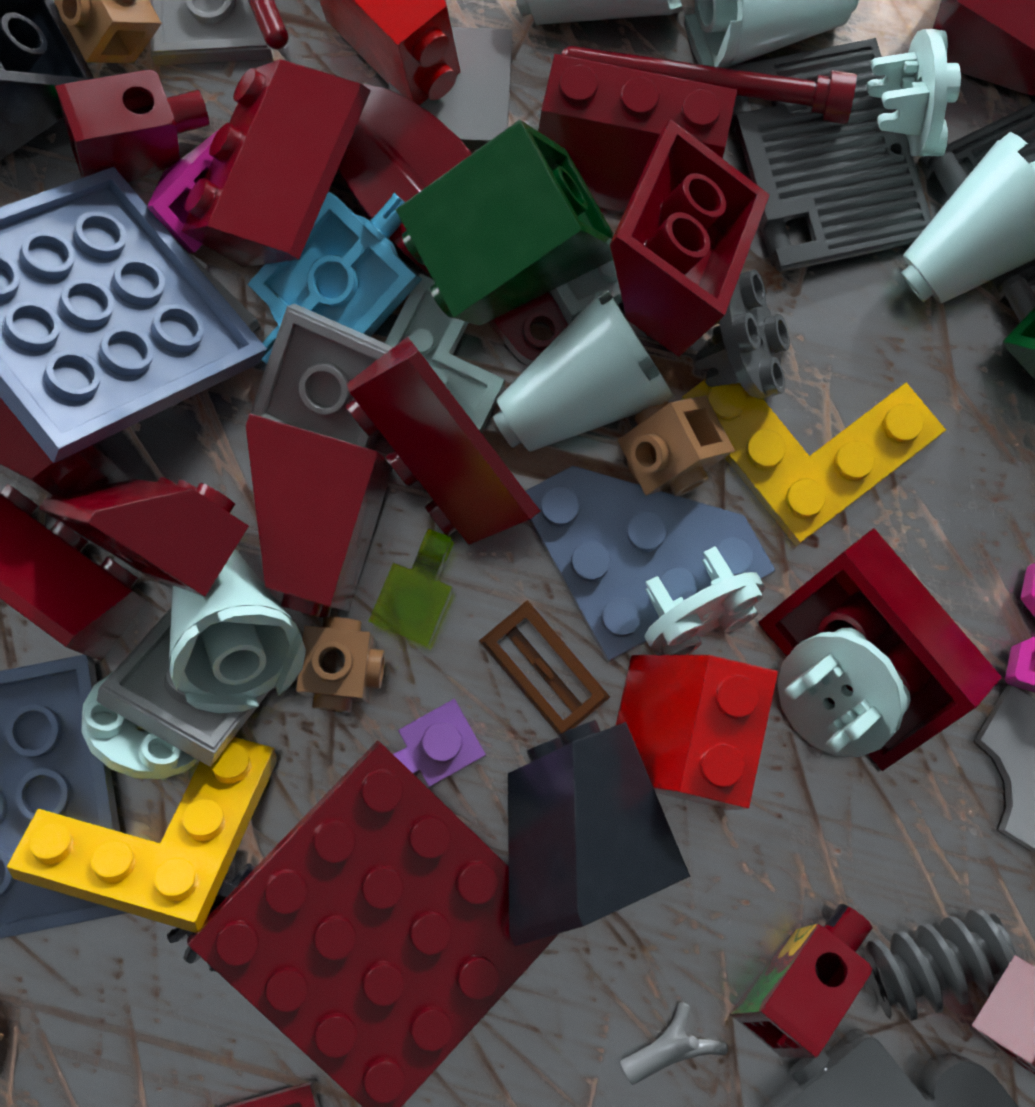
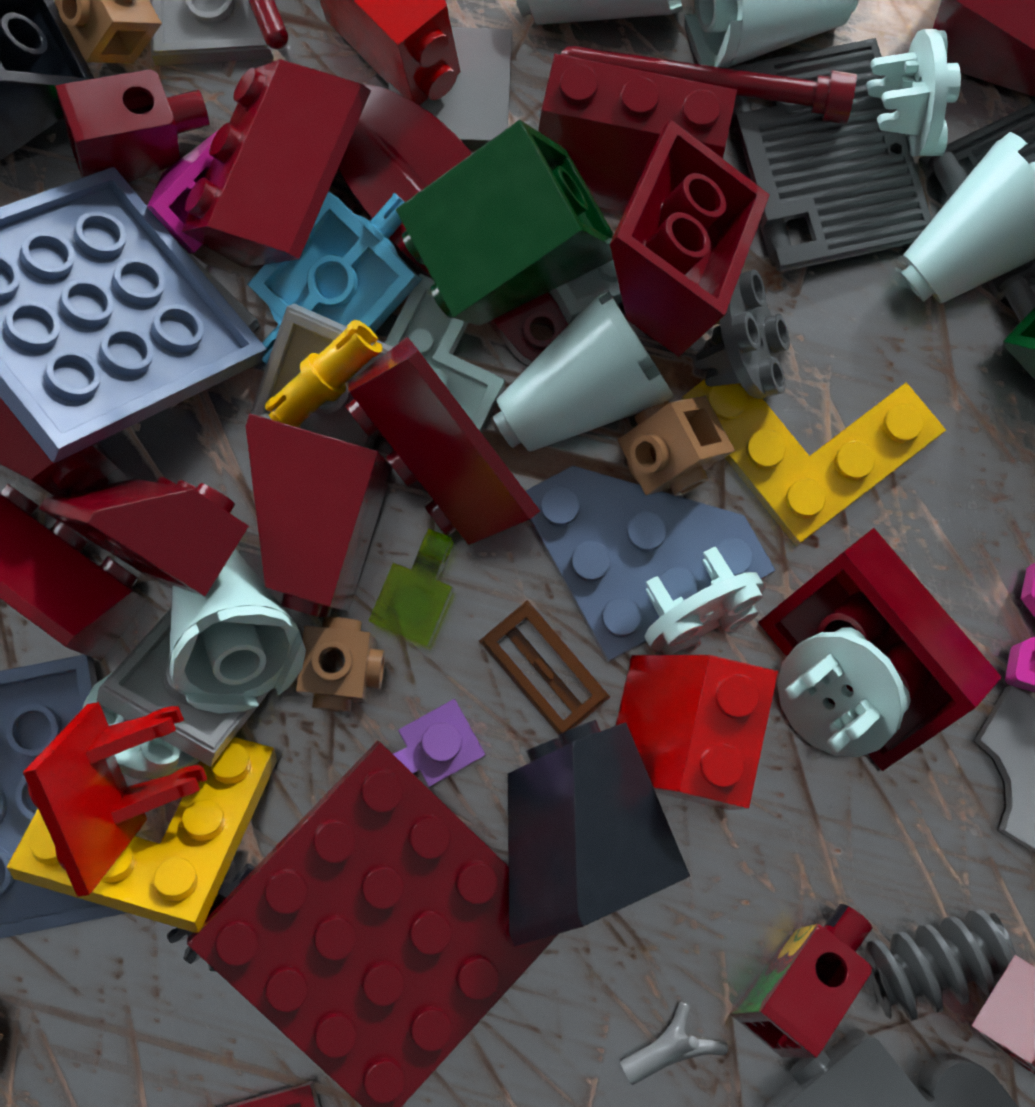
none -> red plate [23,702,208,897]
none -> yellow pin [265,319,383,428]

